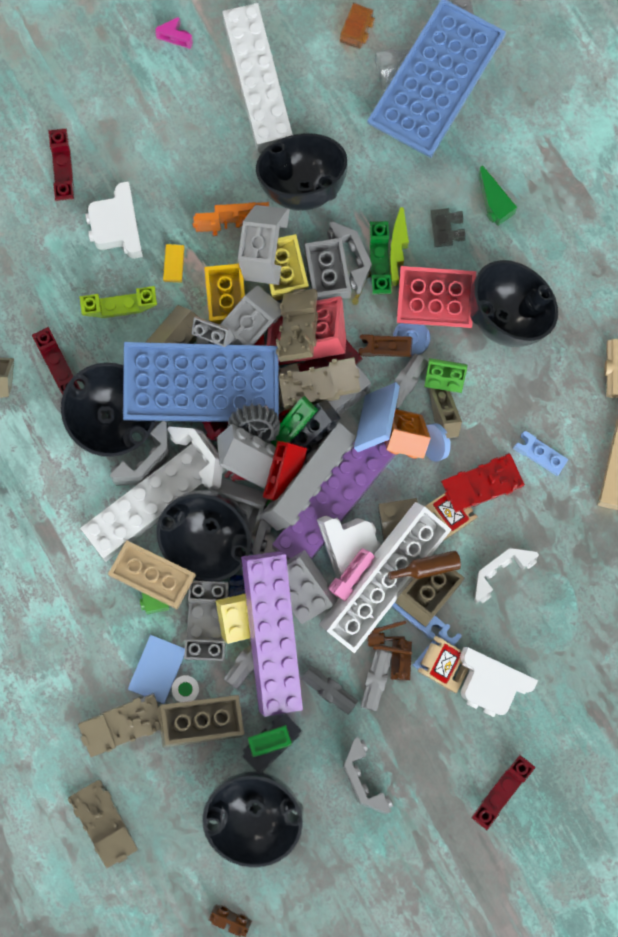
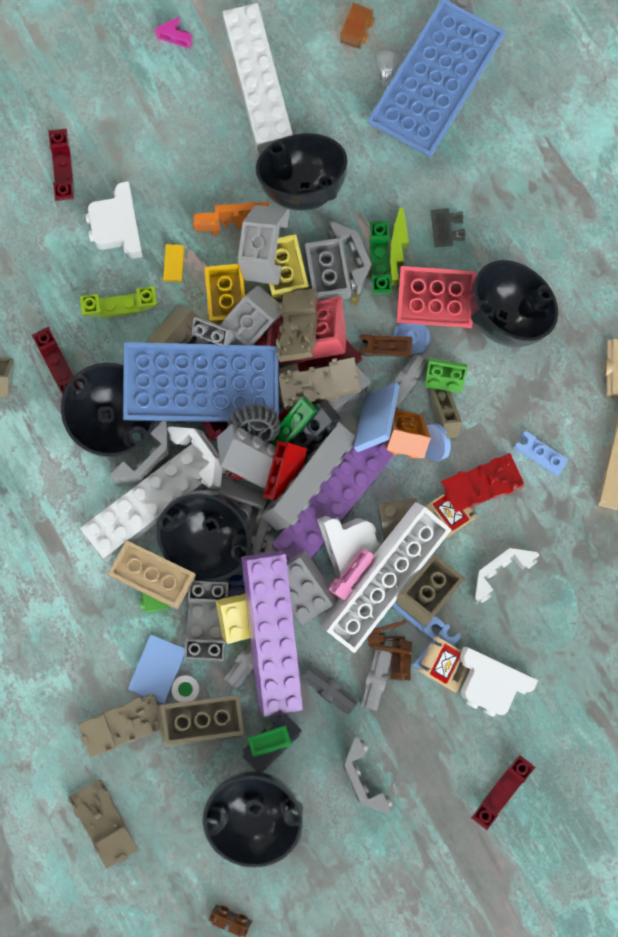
reddish brown piece [388,550,461,580] -> none
green slope [478,165,517,226] -> none

